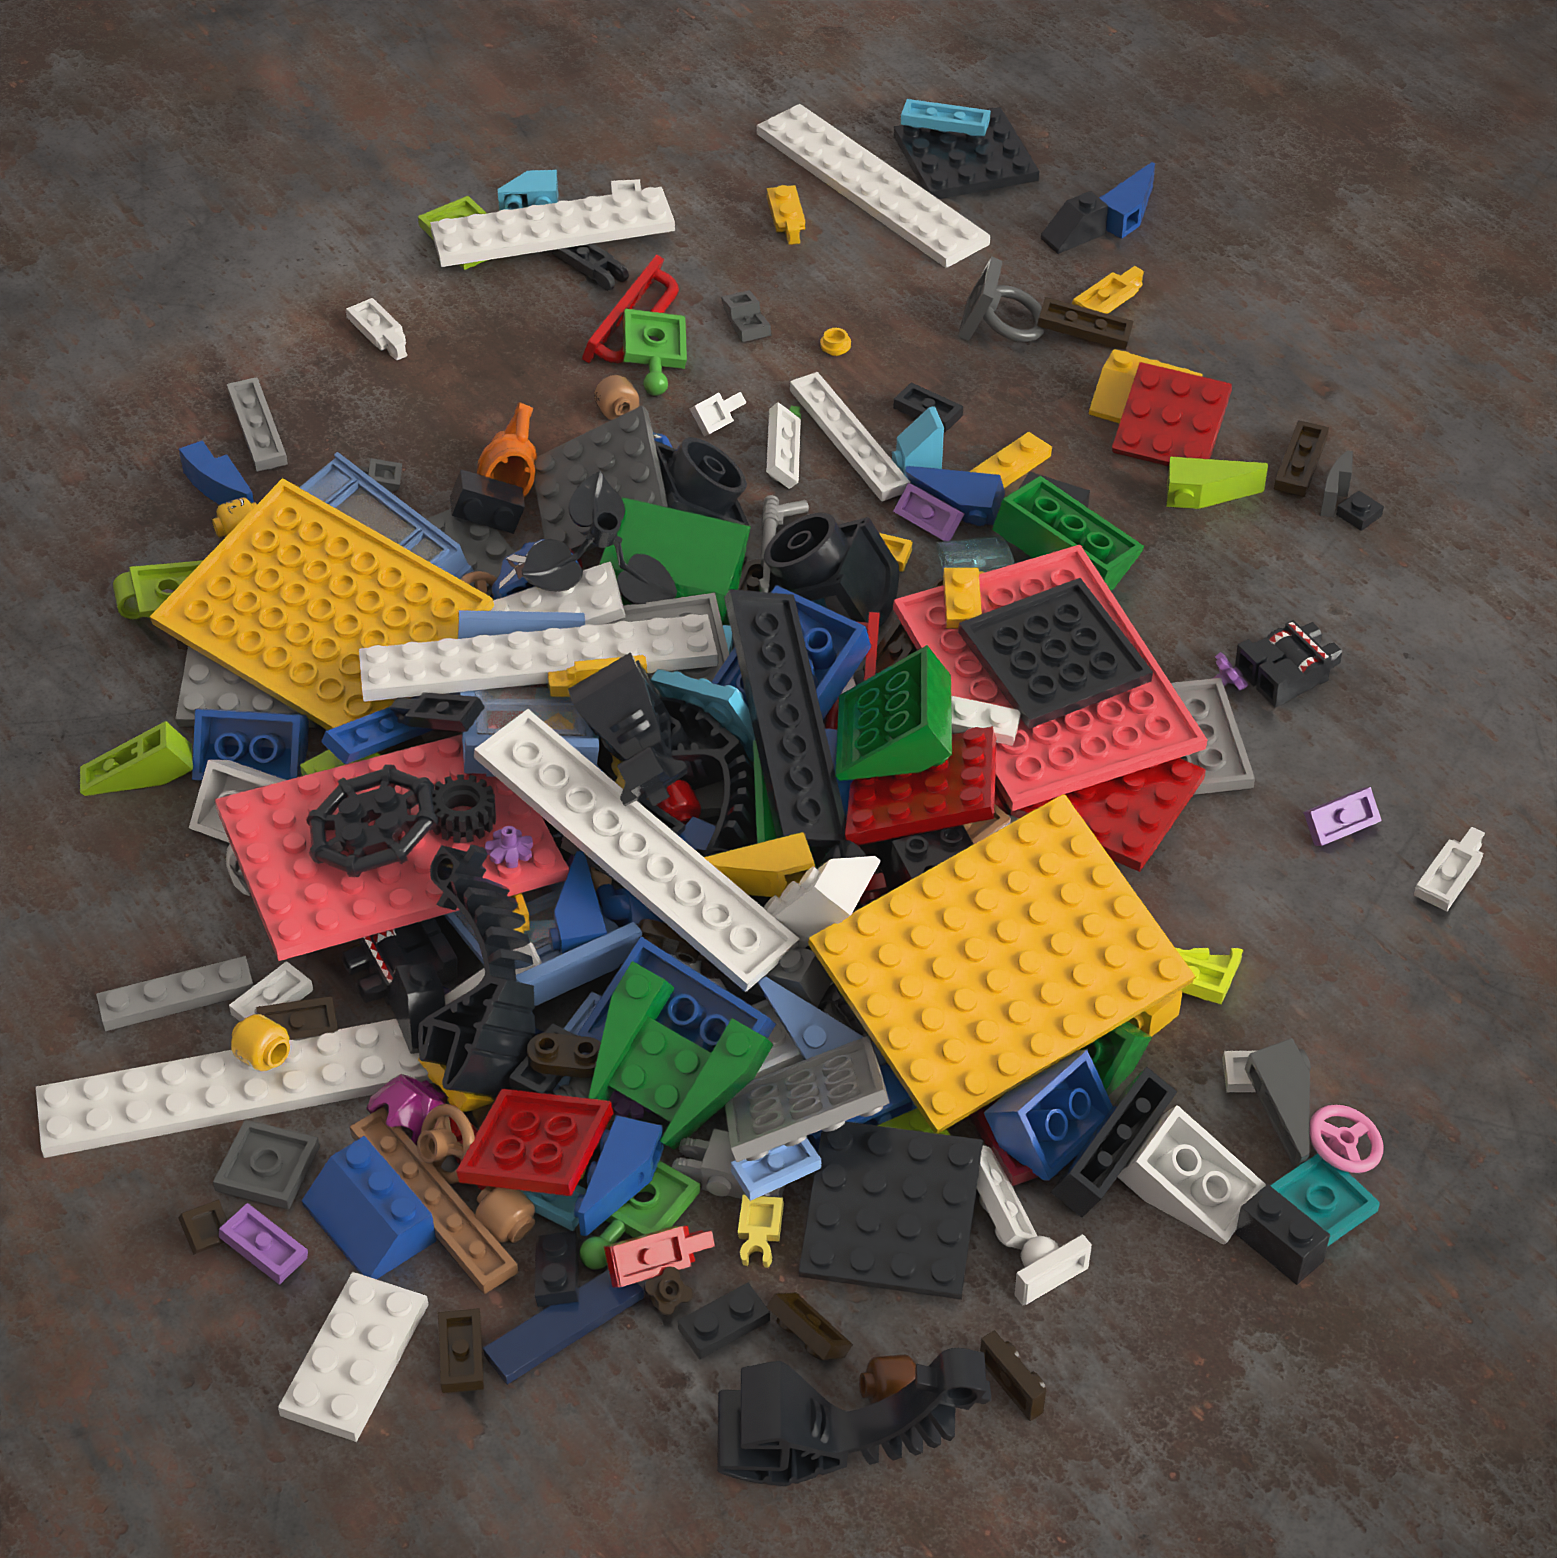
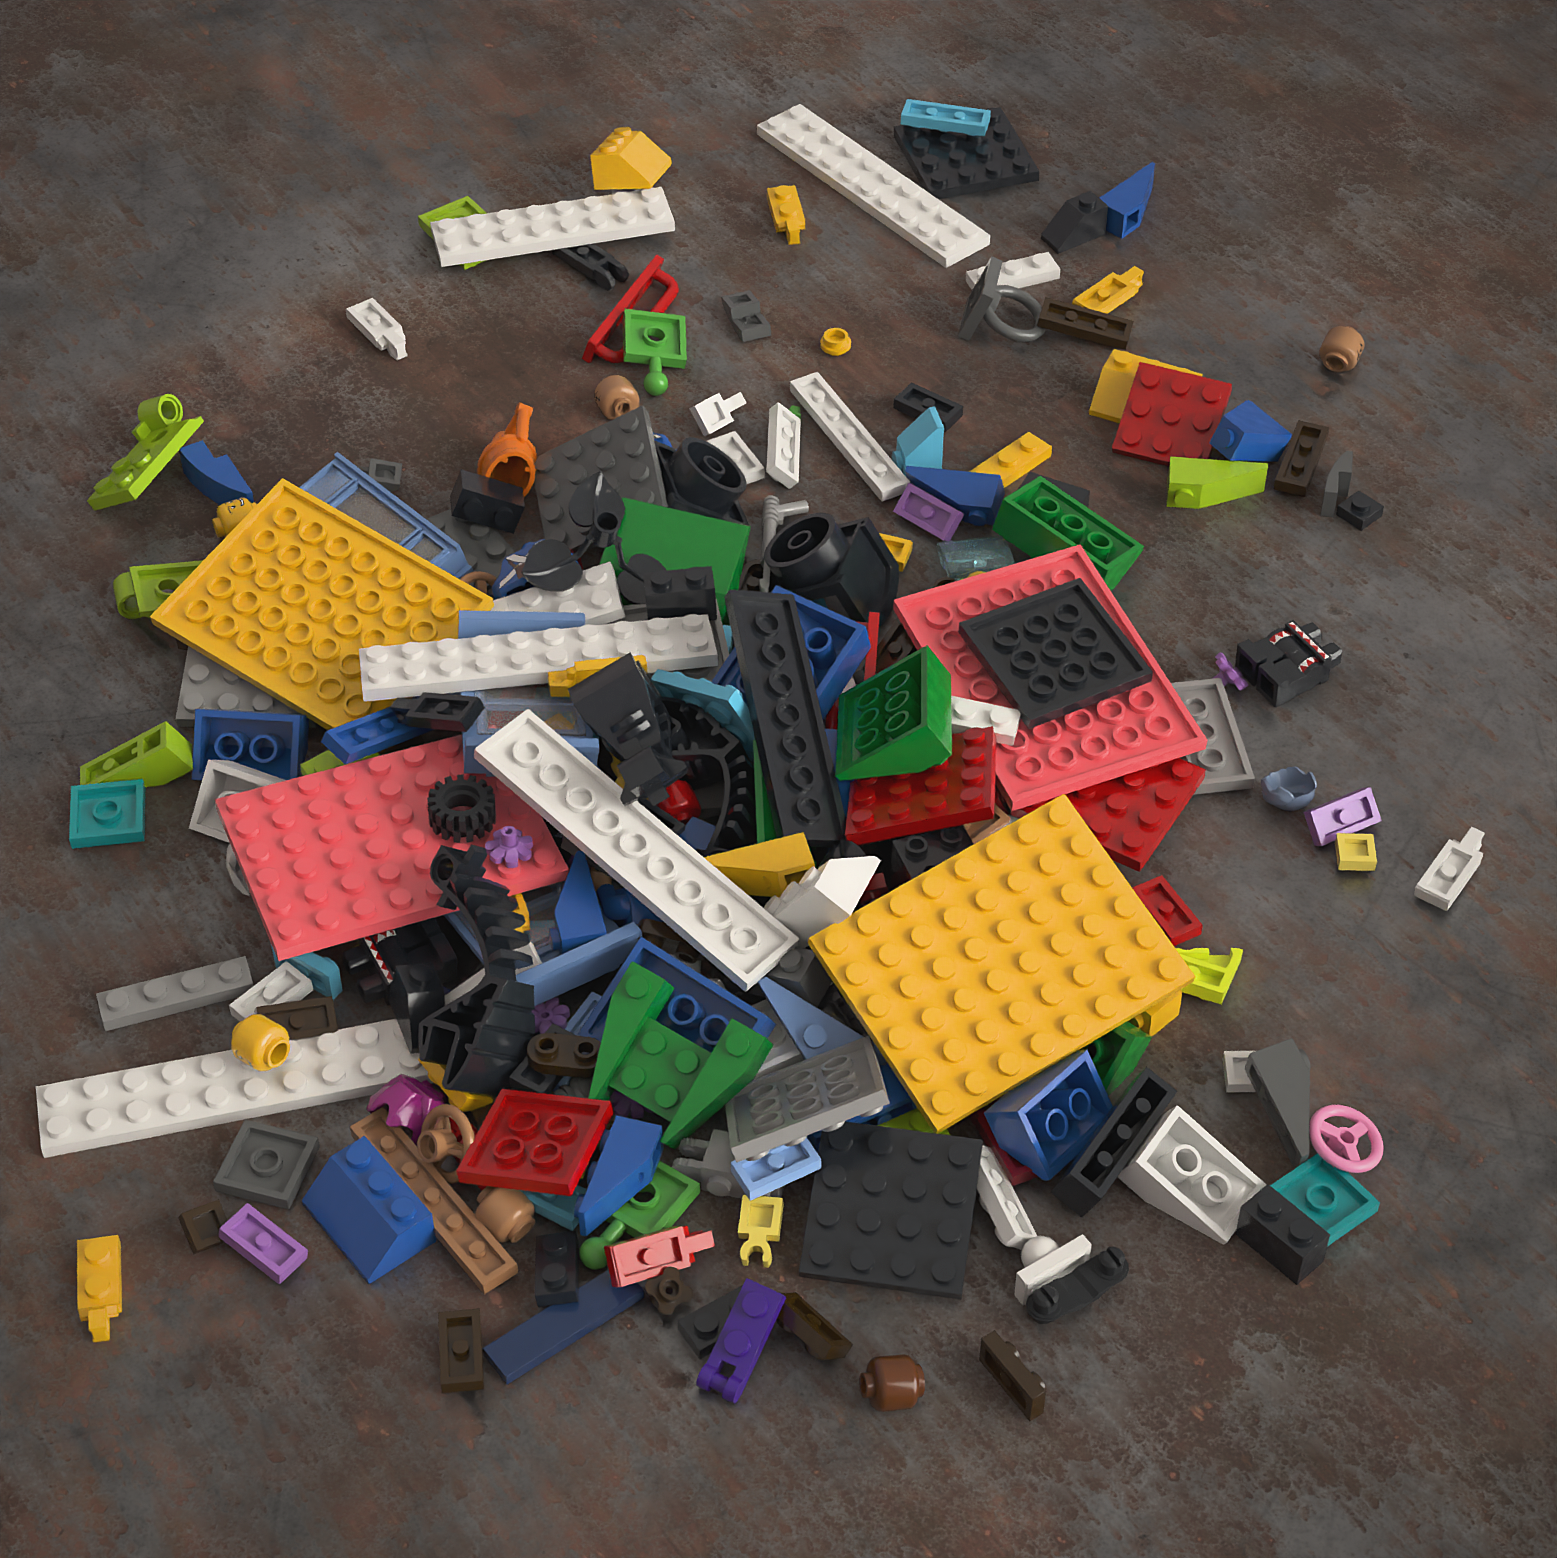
light grey plate [227,377,288,471] -> none
white plate [278,1272,429,1442] -> none
black plate [306,765,439,877] -> none
medium azure slope [498,170,558,211] -> none
black piece [717,1348,991,1486] -> none
yellow plate [943,568,982,629] -> none
none -> teal plate [69,779,145,849]
none -> yellow hinge [77,1235,122,1343]
none -> lime hinge [87,394,204,511]
none -> medium azure plate [271,944,343,1000]
none -> medium lavender plant [532,997,570,1034]
none -> yellow slope [590,127,672,190]
none -> black brick [643,566,717,621]
none -> dark purple plate [696,1278,786,1404]
none -> white plate [707,431,765,484]
none -> white plate [966,252,1060,290]
none -> black piece [1026,1247,1129,1324]
none -> red plate [1132,875,1203,946]
none -> blue slope [1209,400,1292,462]
none -> sand blue hair [1261,767,1317,812]
none -> medium nougat head [1319,326,1365,373]
none -> light yellow plate [1335,833,1377,871]

